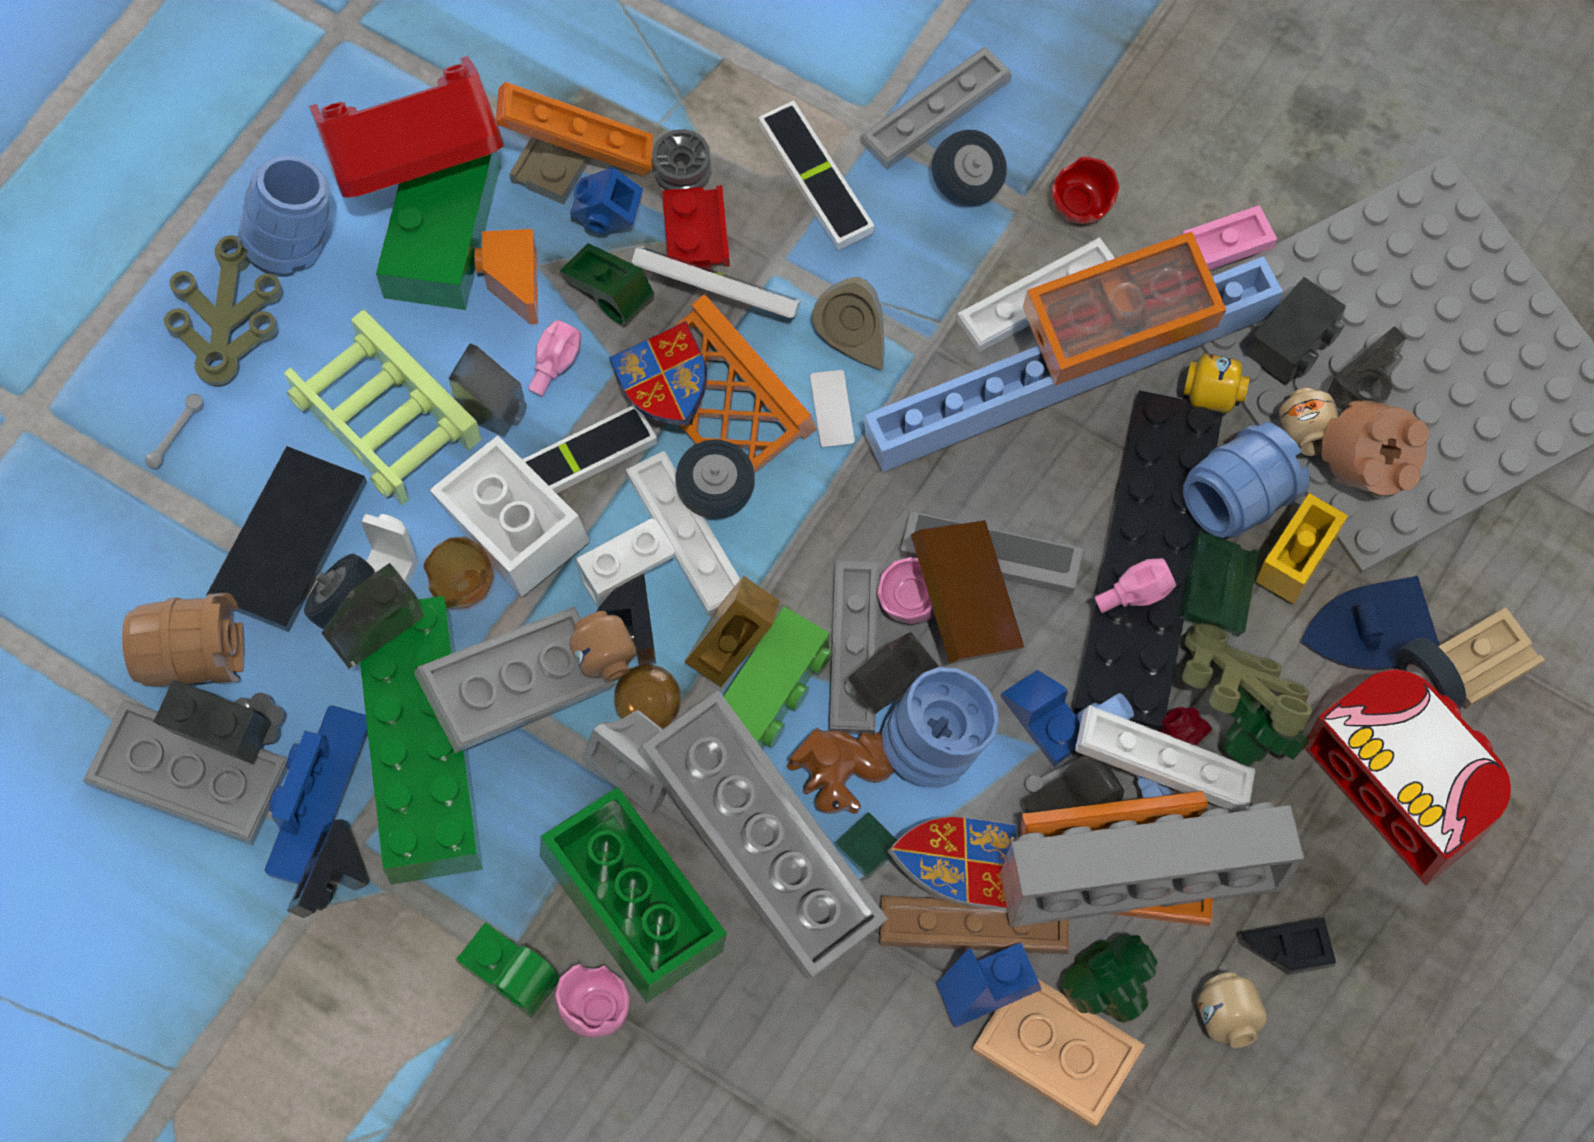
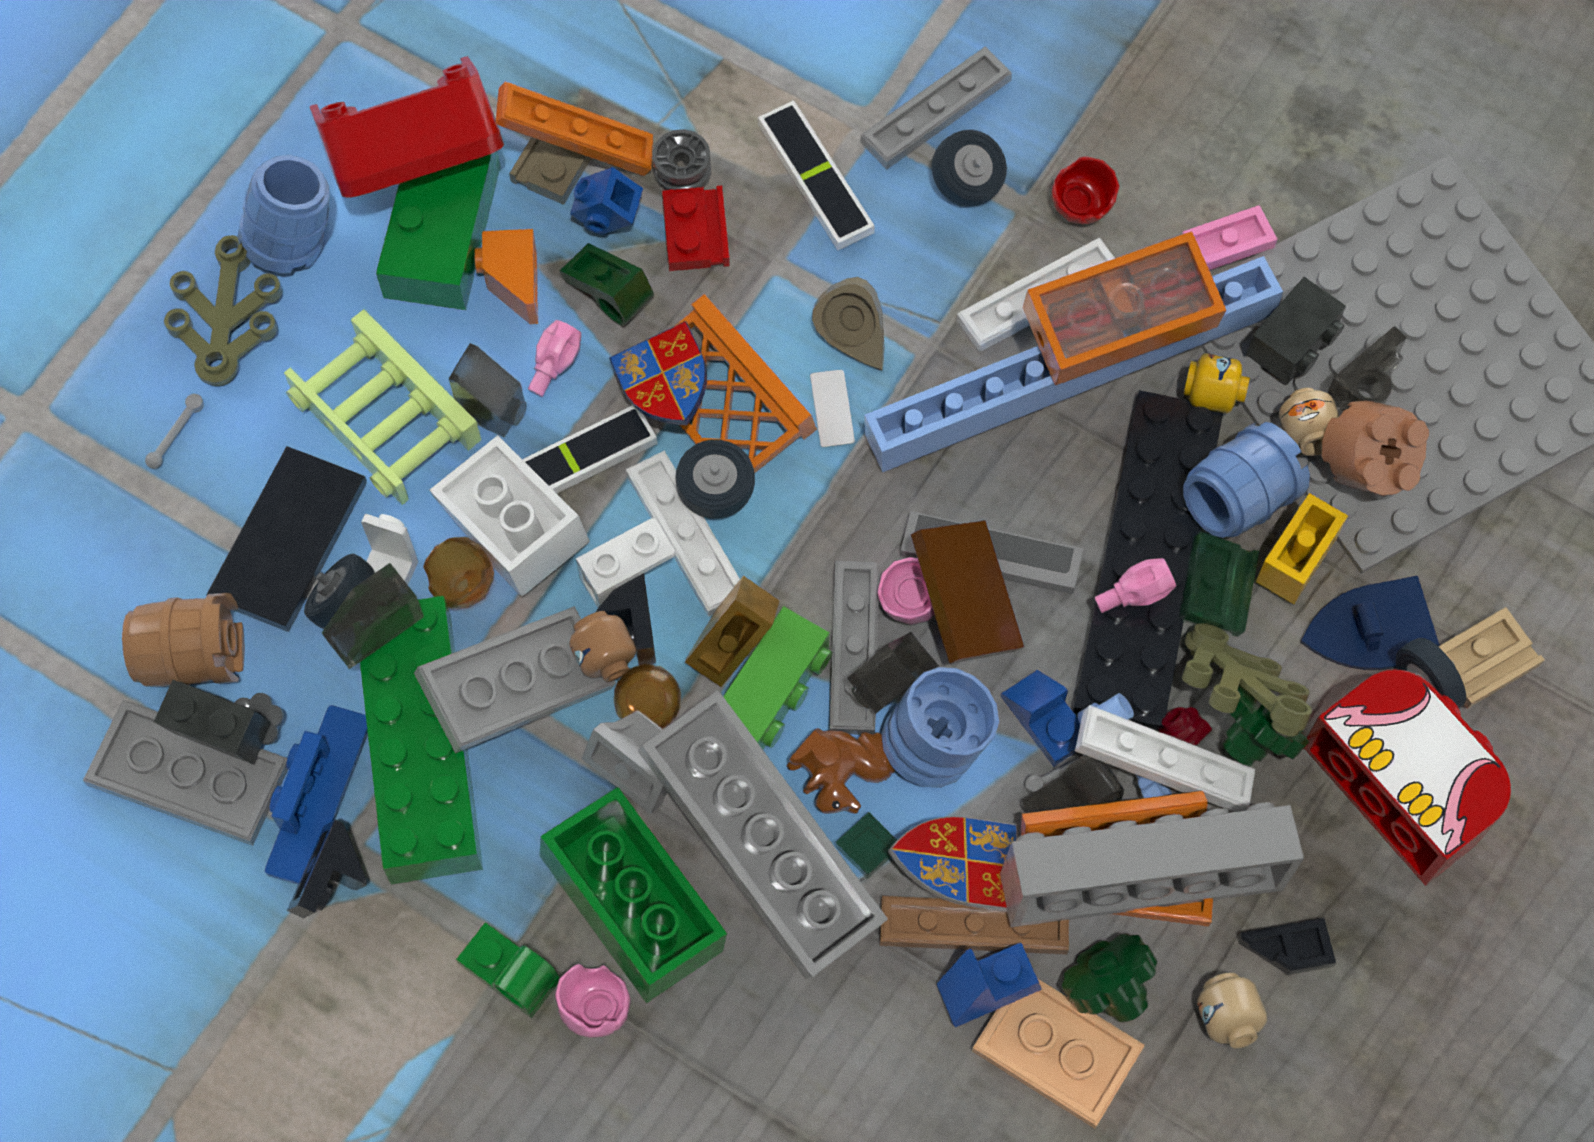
white tile [632,247,802,318] -> none

